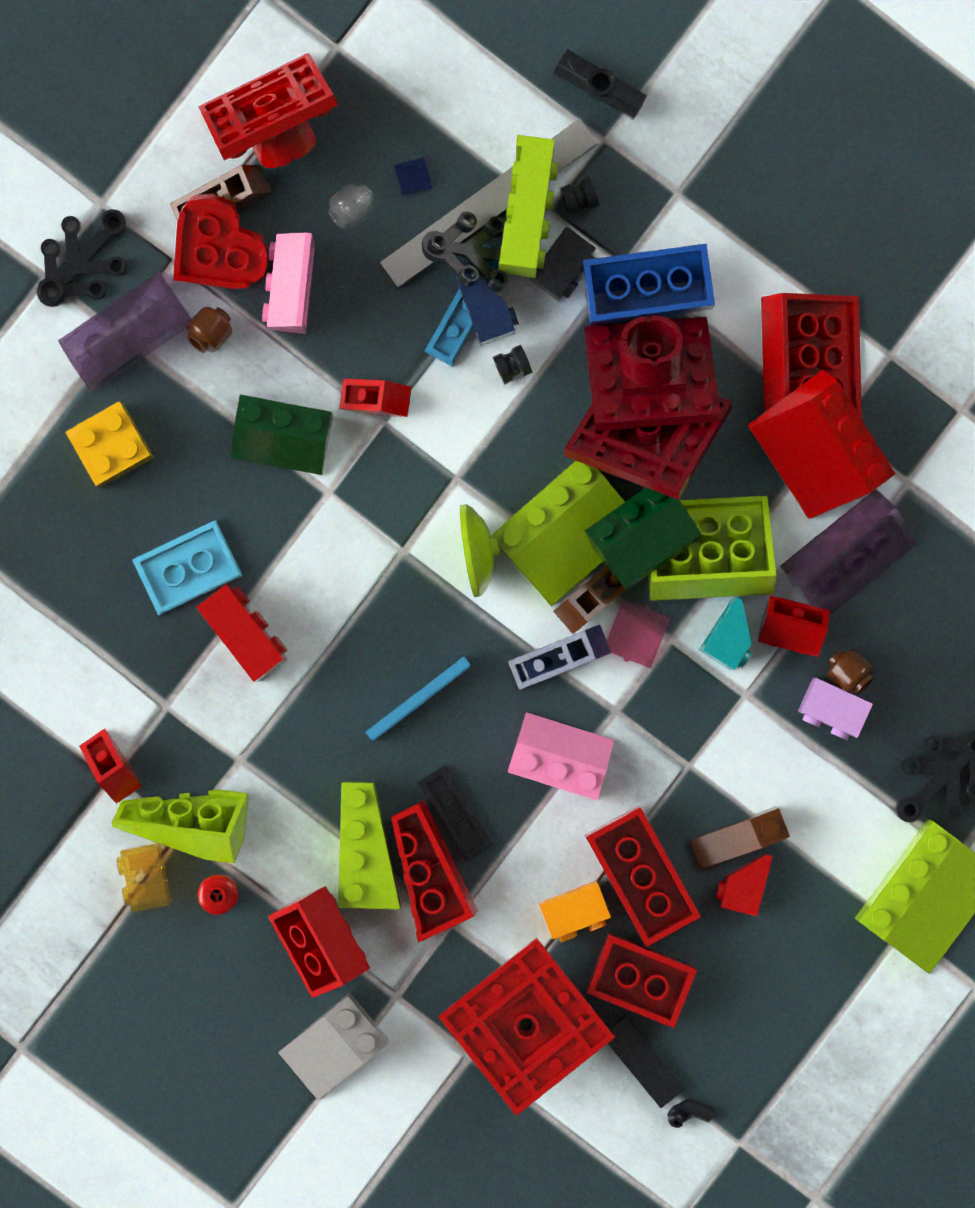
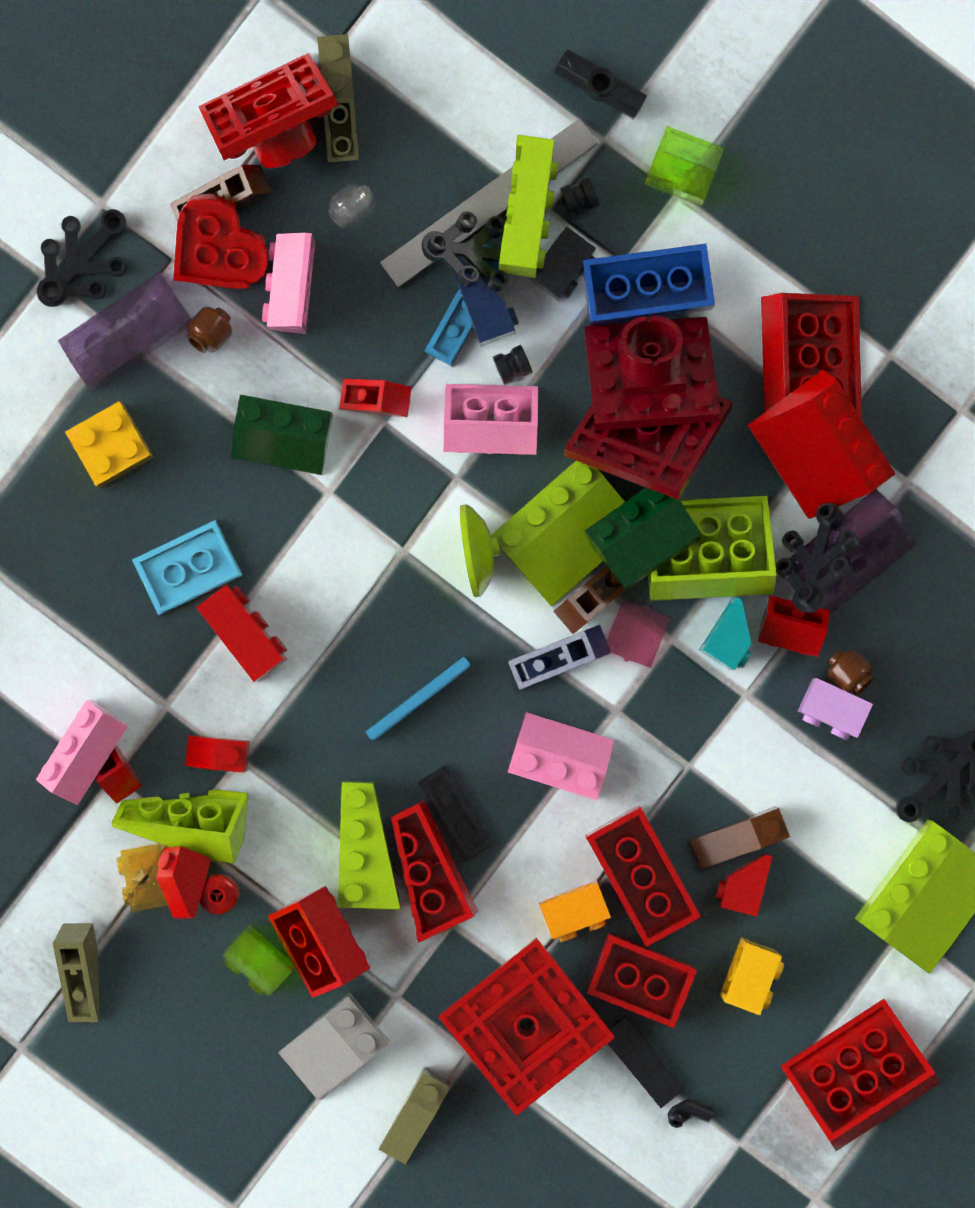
clear blue tile [394,157,432,196] -> none
none -> bright pink slope [36,699,128,805]
none -> olive slope [53,923,100,1022]
none -> red slope [156,846,211,920]
none -> red slope [185,735,250,773]
none -> clear neon green slope [223,925,295,996]
none -> olive slope [317,34,359,162]
none -> olive slope [378,1068,451,1164]
none -> bright pink slope [443,384,538,455]
none -> clear neon green slope [645,126,724,206]
none -> yellow brick [719,937,784,1015]
none -> black plant [775,503,859,613]
none -> red slope [781,999,940,1151]

